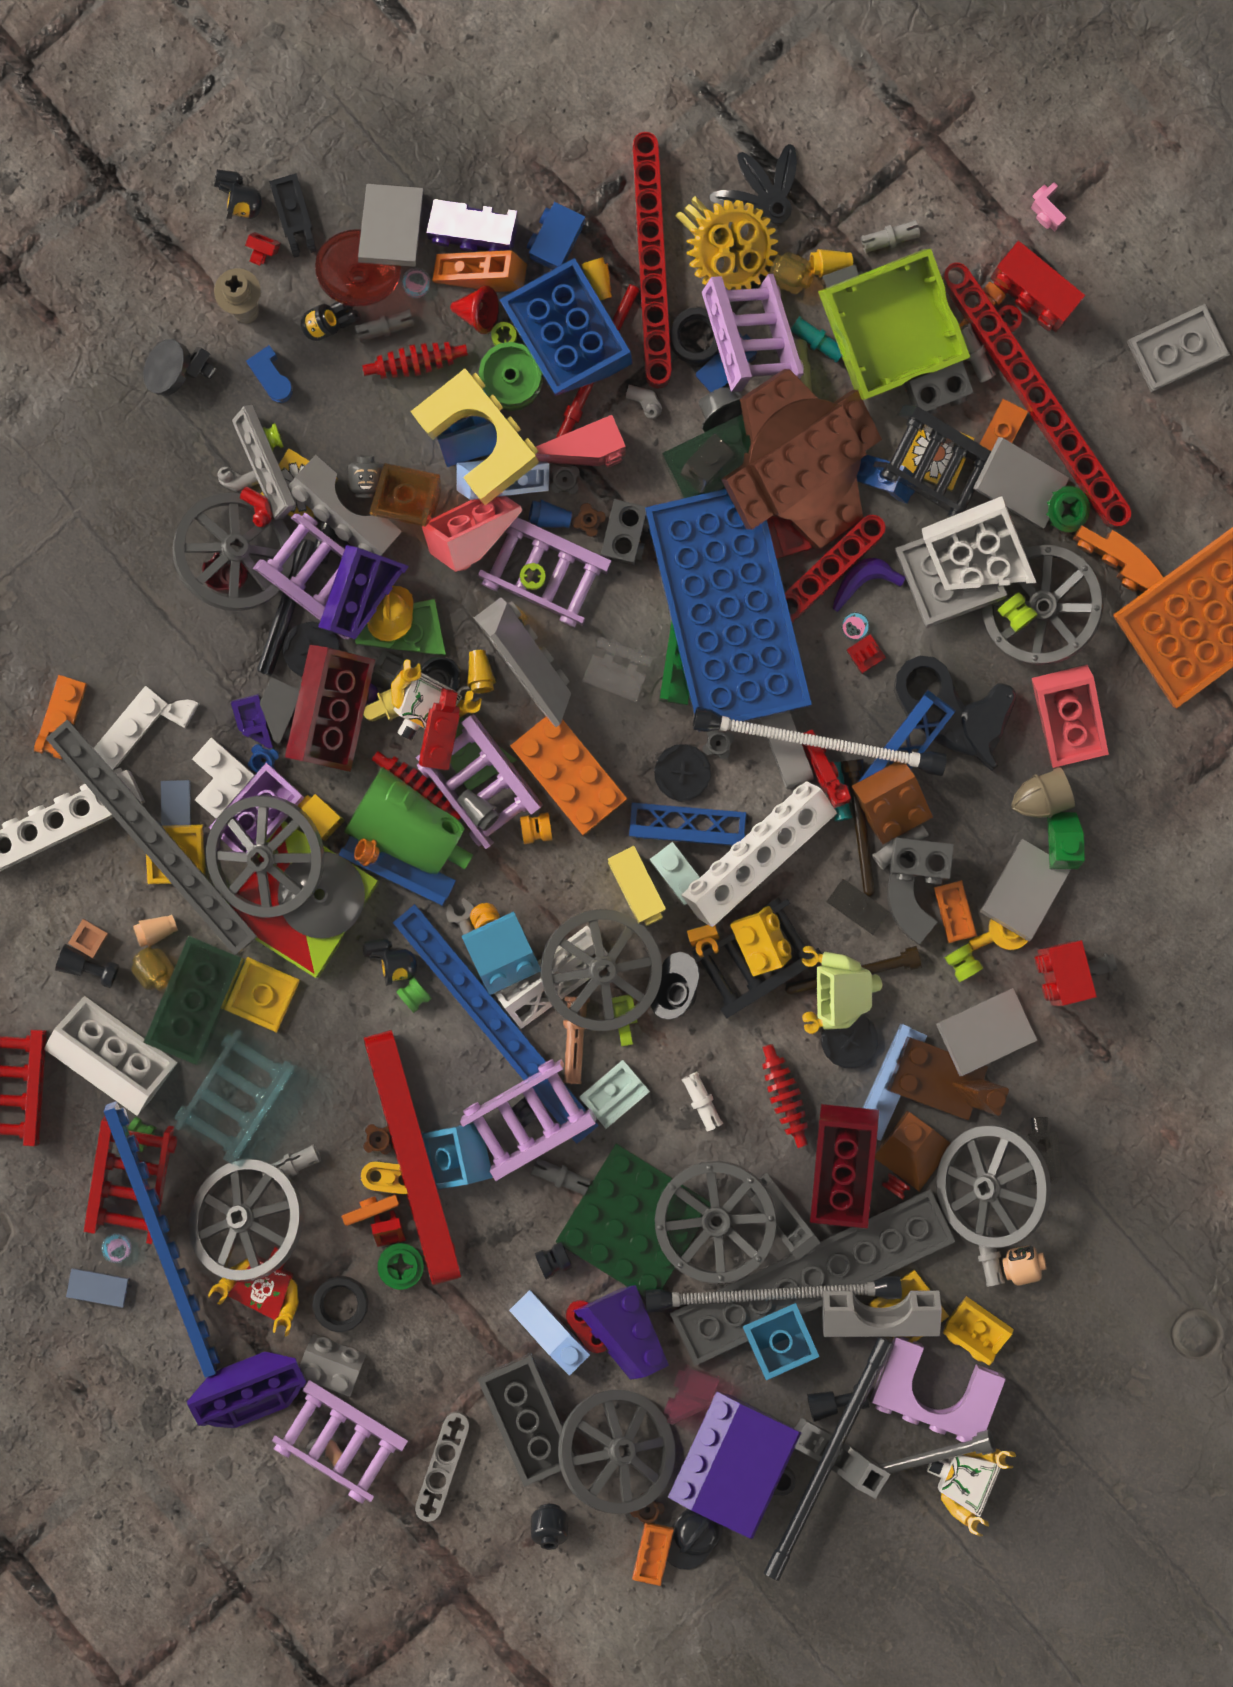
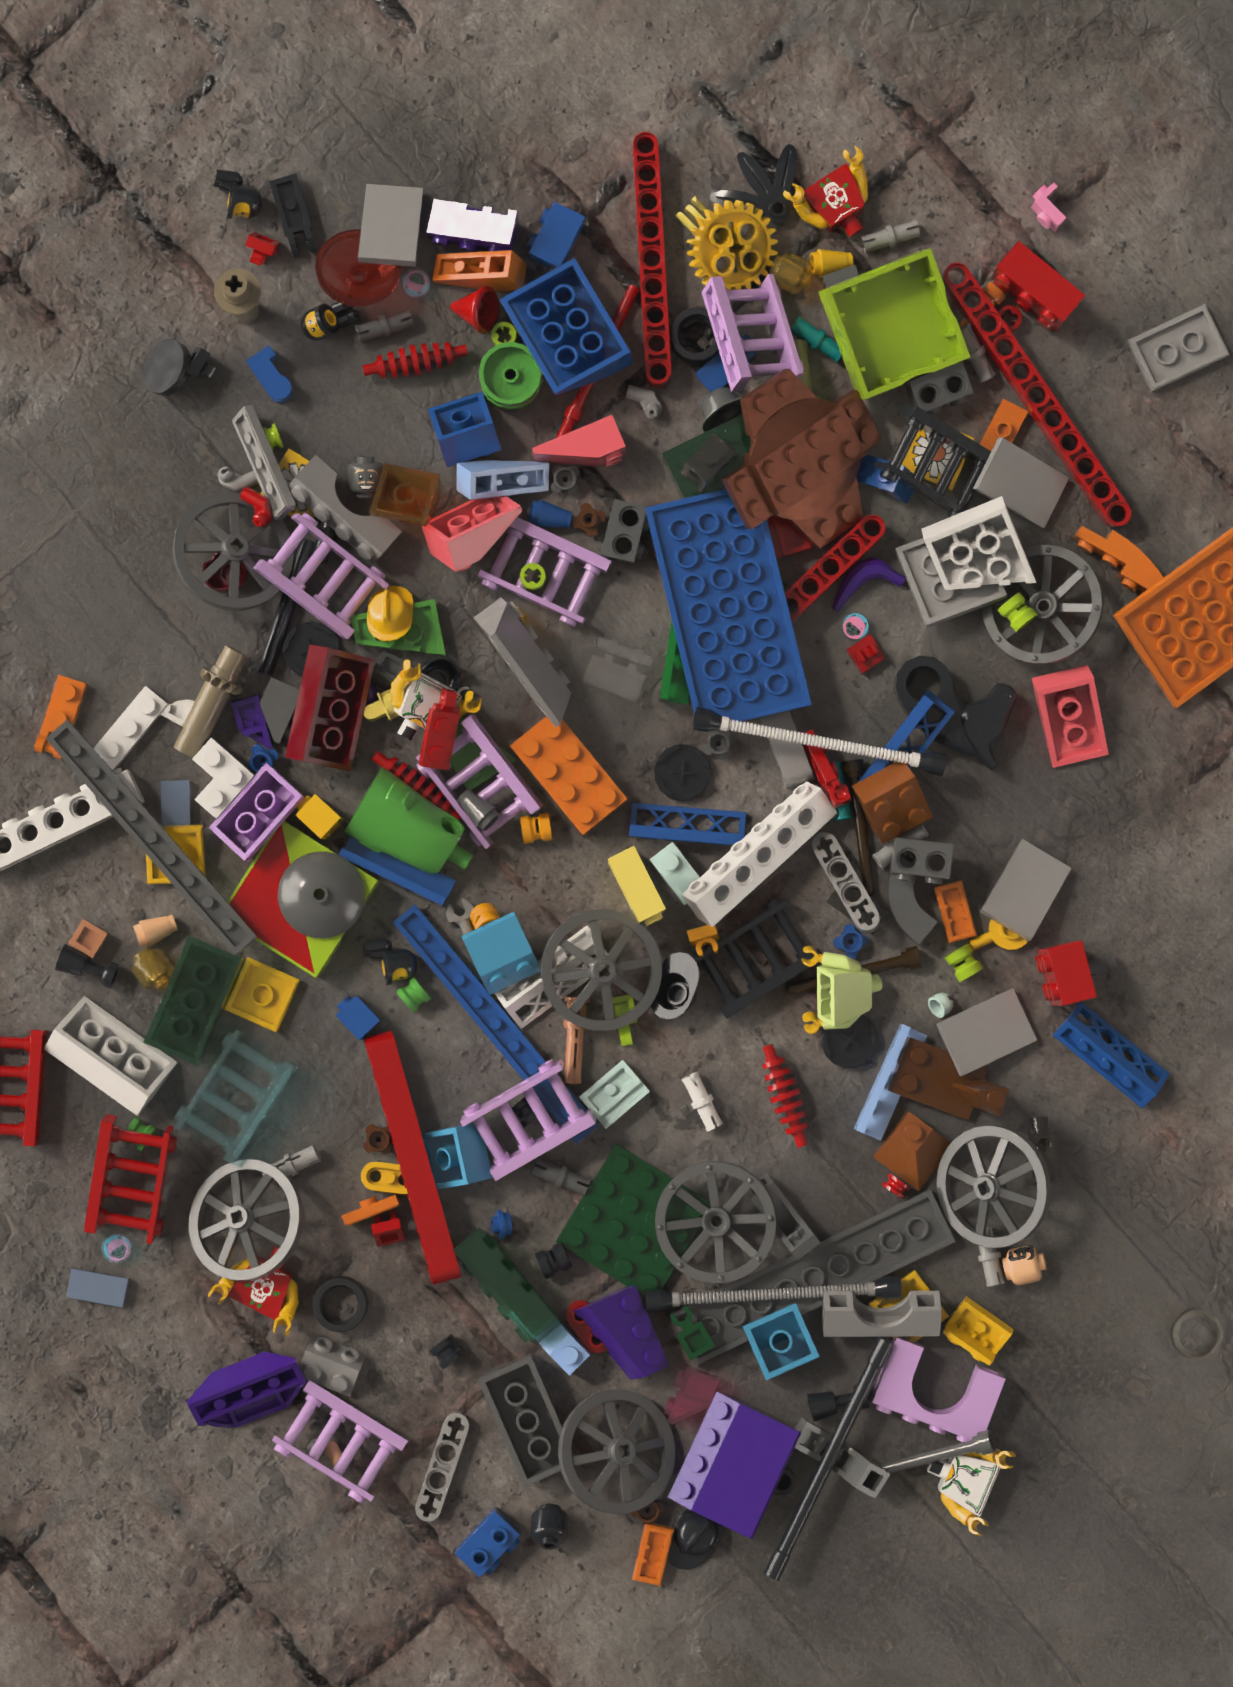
blue plate [104,1101,220,1378] -> none
dark grey wheel [206,795,325,917] -> none
dark purple wedge [318,545,409,639] -> none
orange plate [354,839,380,866] -> none
green gear [377,1243,424,1290] -> none
light yellow arch [411,369,539,505] -> none
yellow cone [467,650,496,694] -> none
yellow cone [582,257,612,301] -> none
yellow bracket [730,906,792,976] -> none
dark red brick [810,1104,879,1229] -> none
dark tan helmet [1011,767,1075,818] -> none
green gear [1046,486,1090,532] -> none
green slope [1047,812,1085,869] -> none
none -> dark tan gear [173,645,248,758]
none -> blue brick [335,995,382,1040]
none -> black wheel [429,1334,465,1370]
none -> clear green wedge [453,1227,563,1345]
none -> blue brick [455,1507,521,1577]
none -> blue plate [491,1210,512,1239]
none -> dark green plate [670,1305,715,1361]
none -> torso [783,145,868,238]
none -> light grey beam [812,832,880,933]
none -> blue plate [834,924,868,959]
none -> light aqua hinge [928,992,953,1018]
none -> blue fence [1053,1001,1170,1108]

